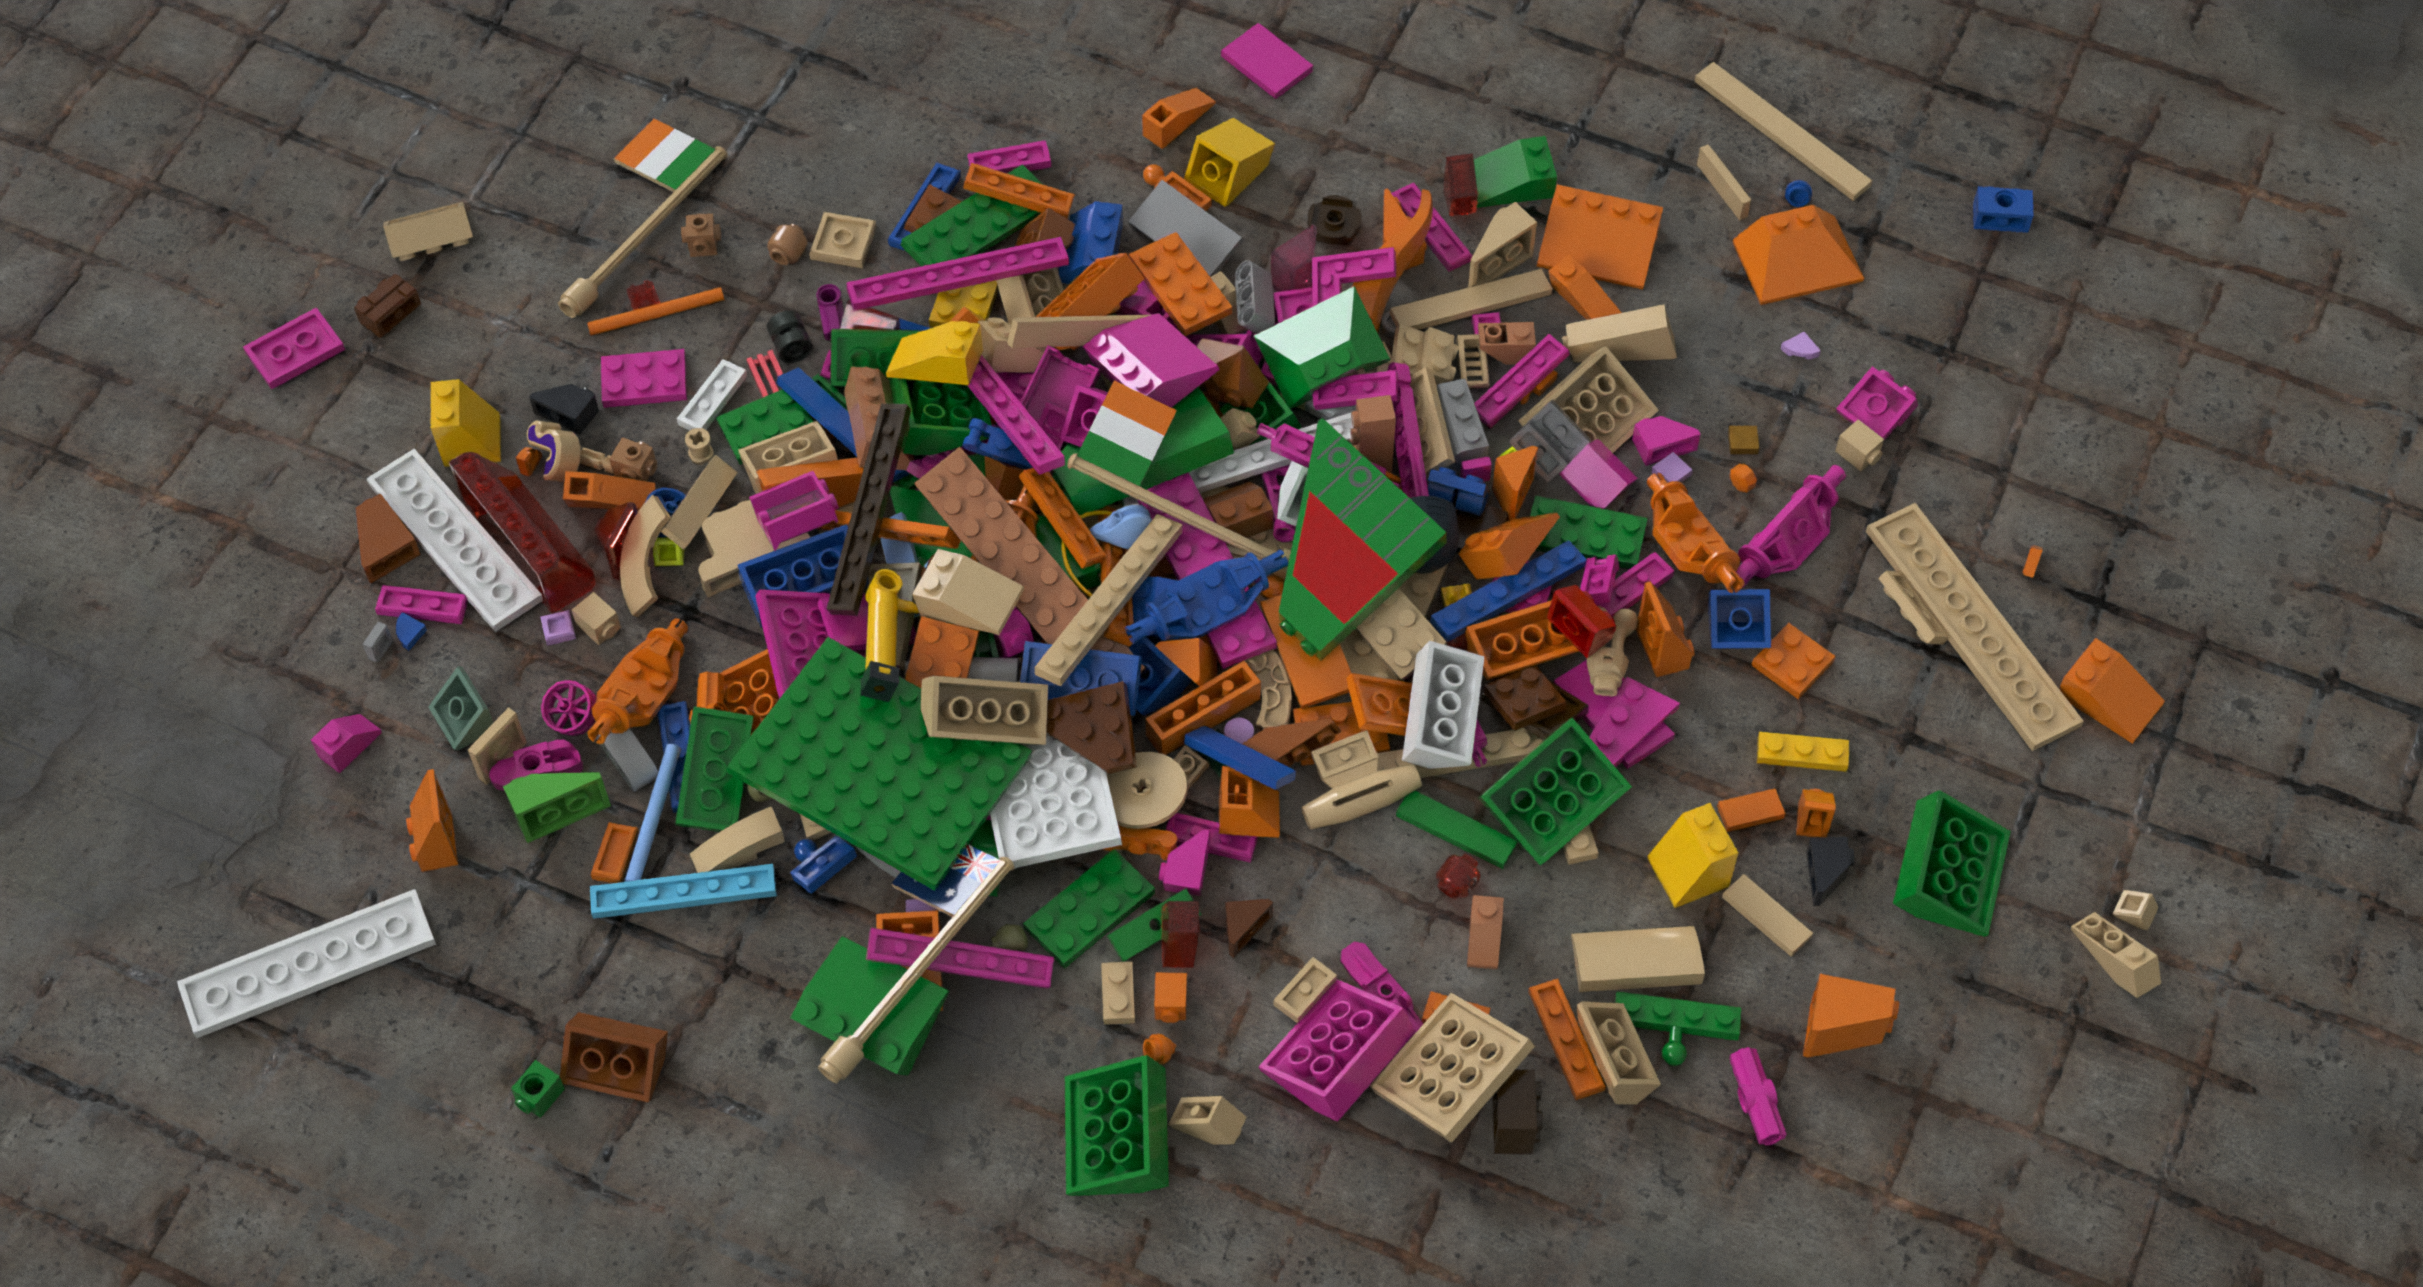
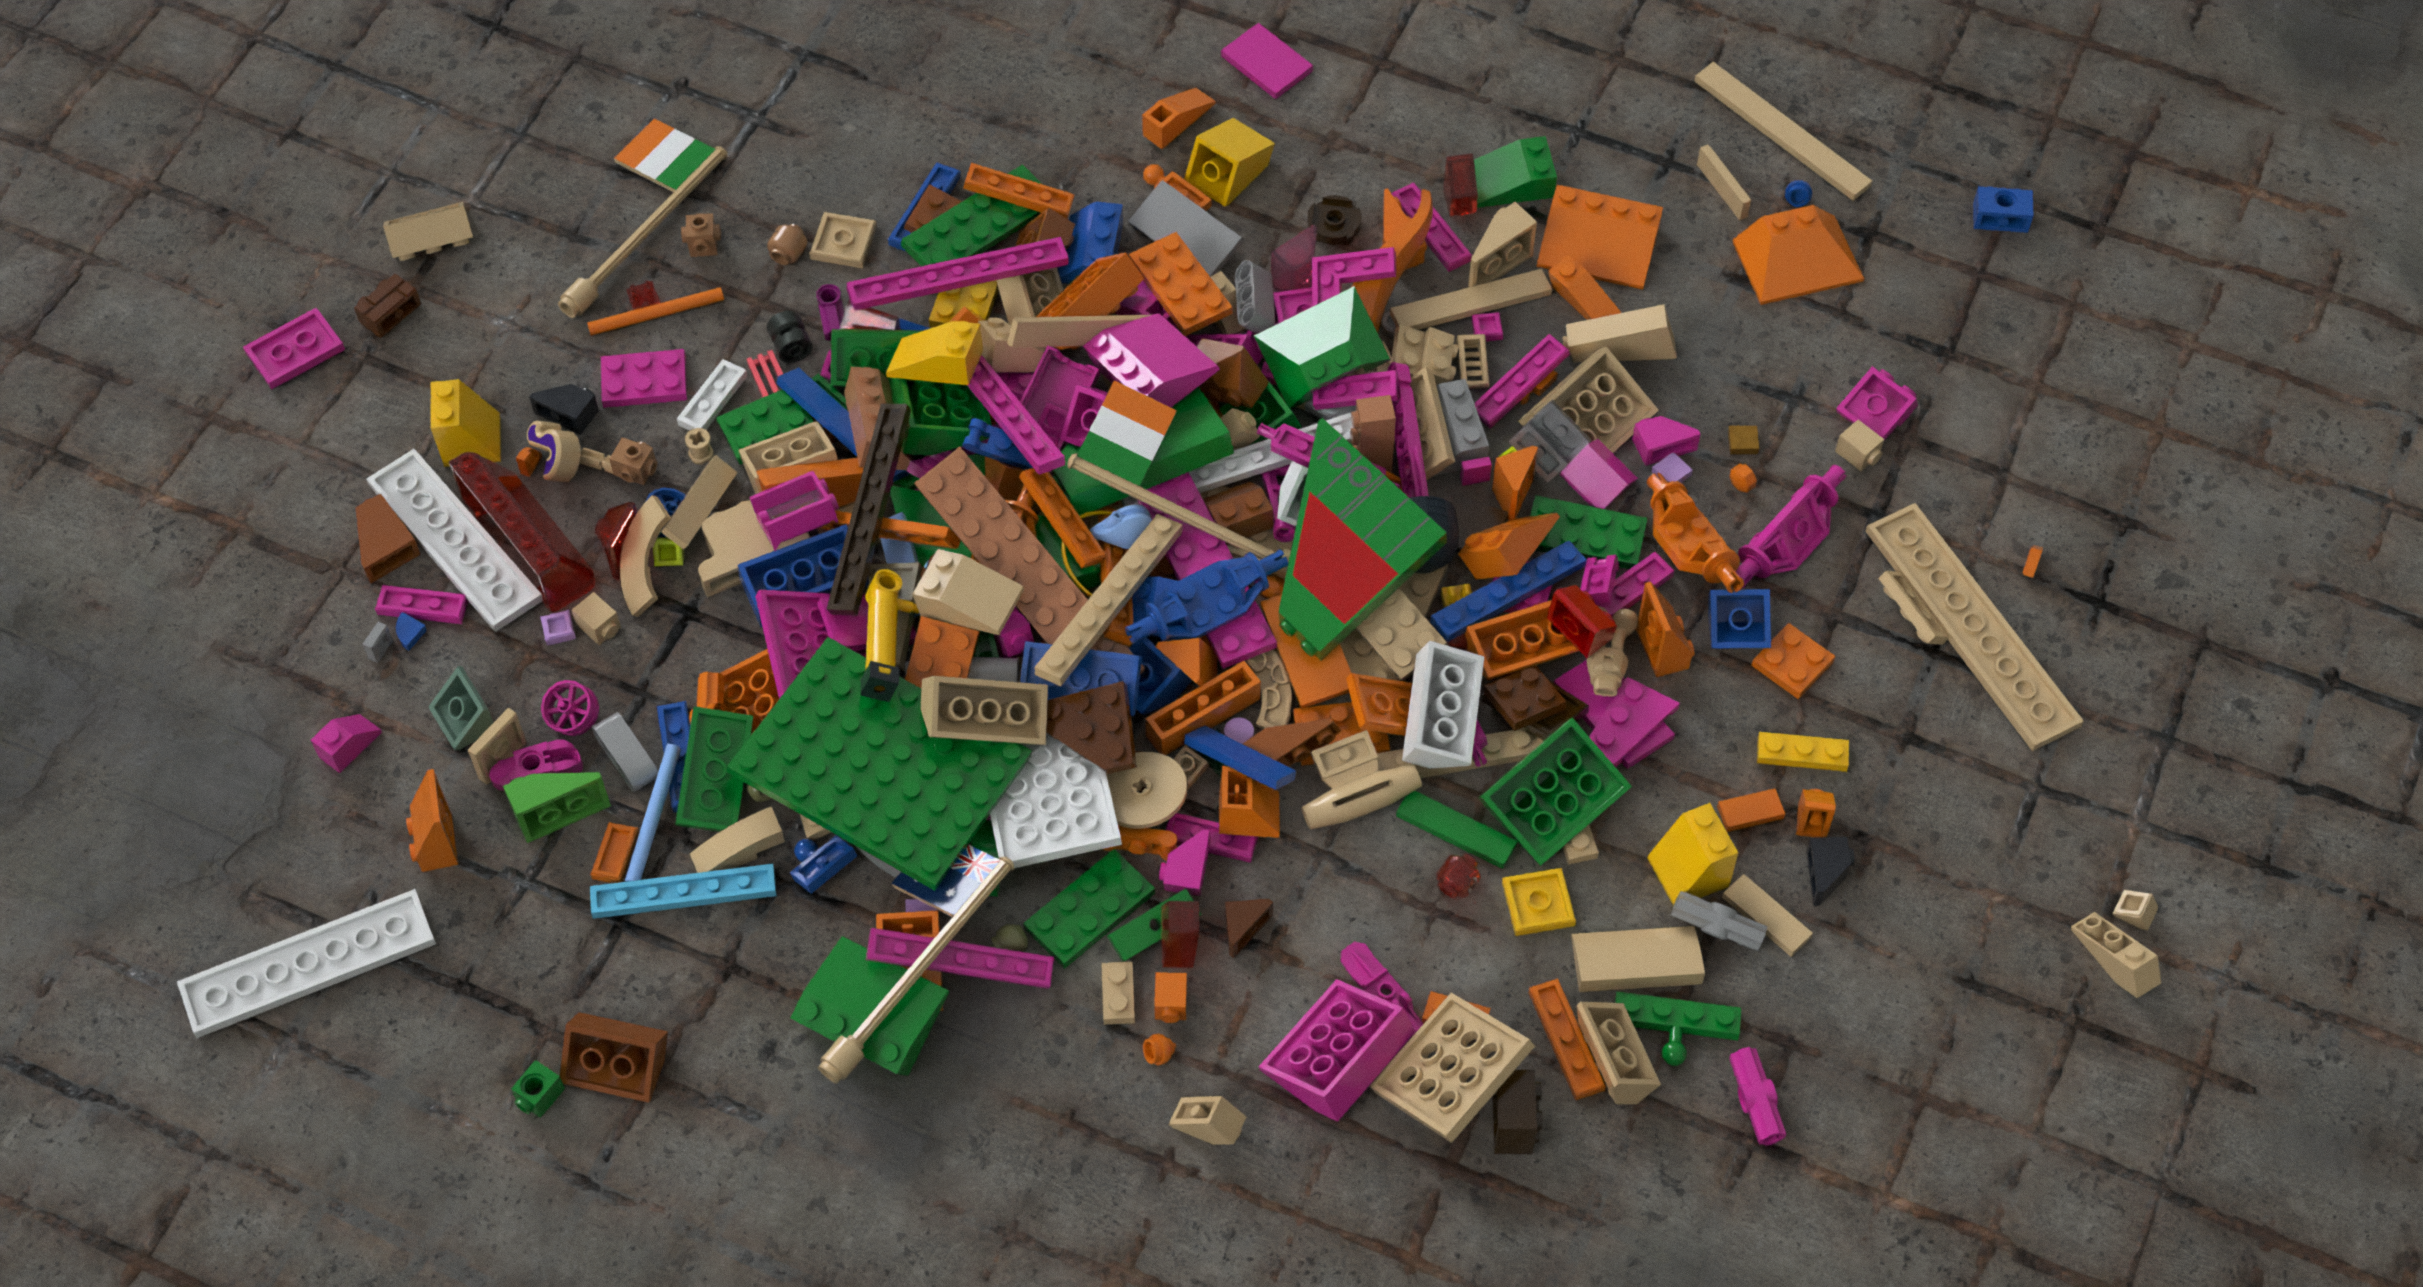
orange slope [563,471,656,511] -> none
orange plate [587,619,688,744] -> none
dark pink plate [967,140,1051,173] -> none
green slope [1065,1055,1169,1196] -> none
tan plate [1273,957,1337,1024] -> none
blue plate [1428,467,1491,516] -> none
nougat slope [1467,895,1504,970] -> none
nougat slope [1478,322,1536,365] -> none
lavender tile [1780,332,1821,359] -> none
orange slope [1803,974,1899,1058] -> none
green slope [1893,790,2011,937] -> none
orange slope [2059,638,2165,744] -> none
none -> yellow tile [1502,868,1576,936]
none -> light grey piece [1670,891,1768,951]

